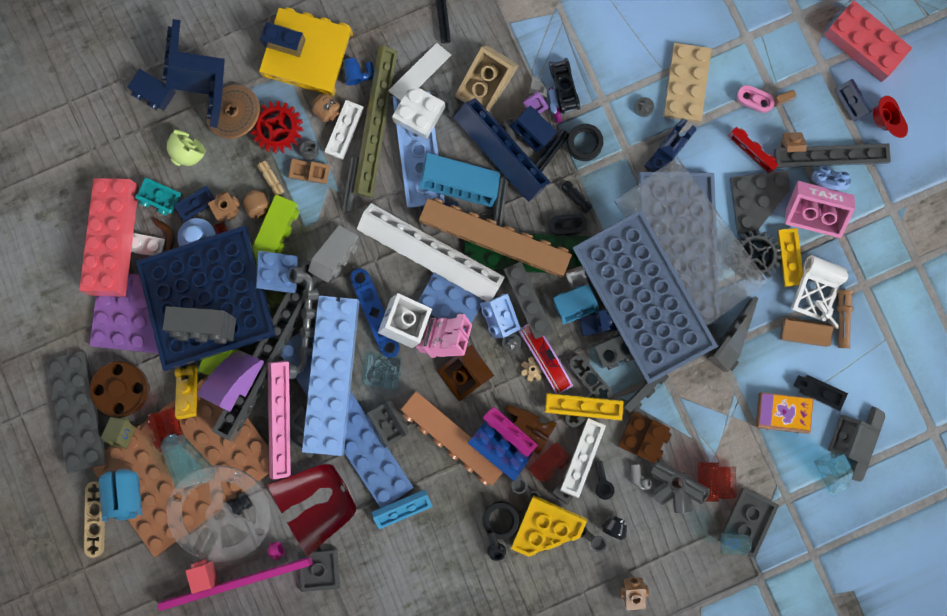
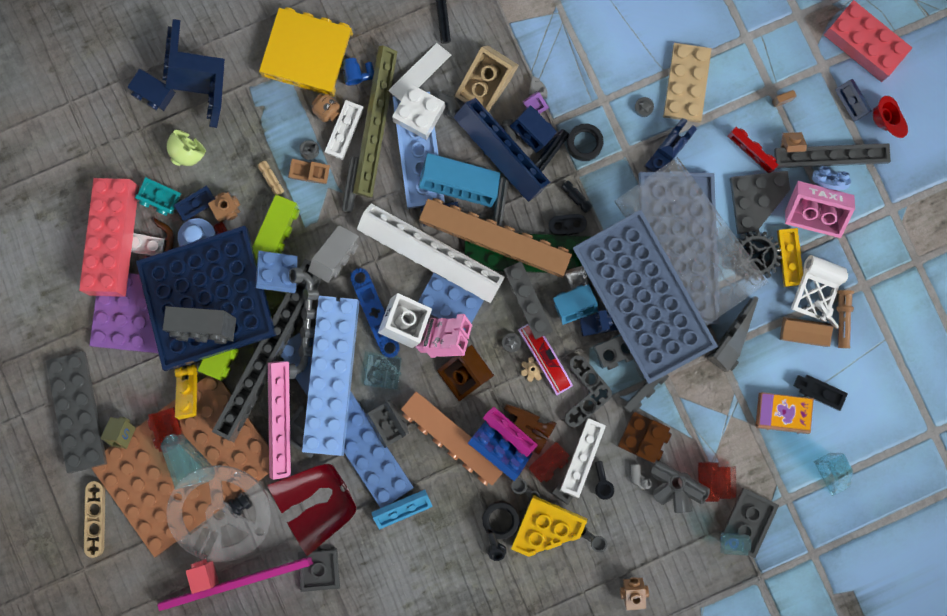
reddish brown piece [90,361,150,417] -> none
dark azure cylinder [98,469,143,522] -> none
medium lavender slope [197,350,264,412] -> none
medium nougat piece [206,85,260,139] -> none
medium nougat head [242,190,270,220] -> none
red gear [251,101,304,154] -> none
dark blue brick [260,22,305,57] -> none
dark pink plate [267,542,285,561] -> none
light blue bracket [480,293,521,338] -> none
yellow tile [544,393,624,420] -> none
light blue piece [548,87,562,123] -> none
black piece [549,58,581,114] -> none
black cone [602,516,627,540] -> none
bright pink plate [737,85,775,113] -> none
dark grey plate [828,406,885,482] -> none

